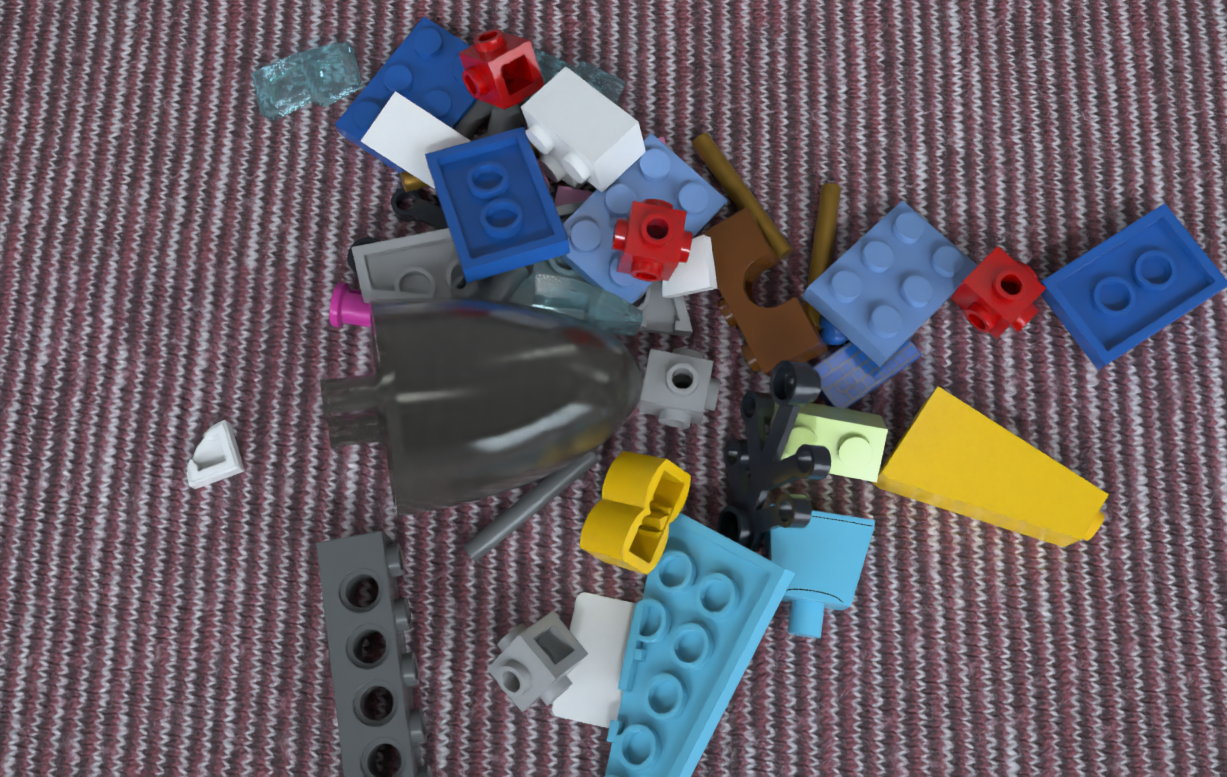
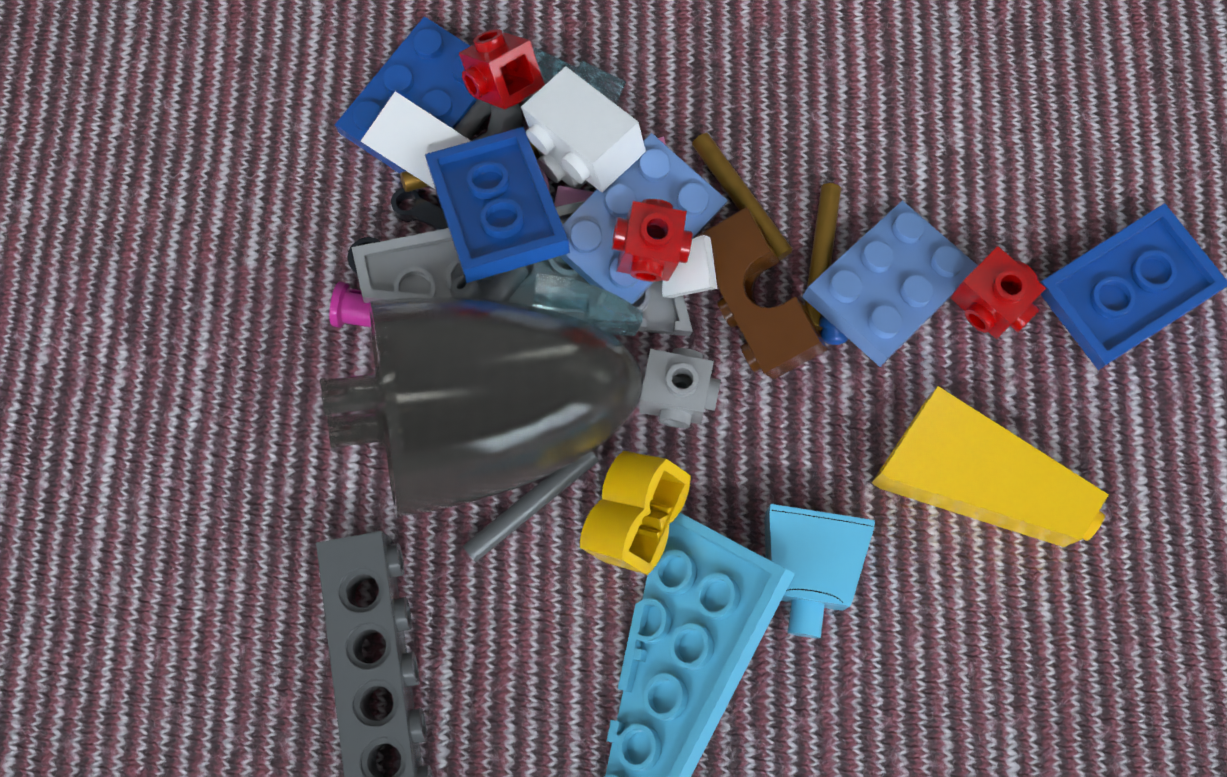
white tile [187,420,245,489] -> none
clear light blue slope [251,42,363,122] -> none
light grey brick [487,611,588,712] -> none
white sticker [552,592,636,728] -> none
black plant [717,360,831,552] -> none
yellowish green brick [770,403,888,482] -> none
blue tile [812,339,922,409] -> none

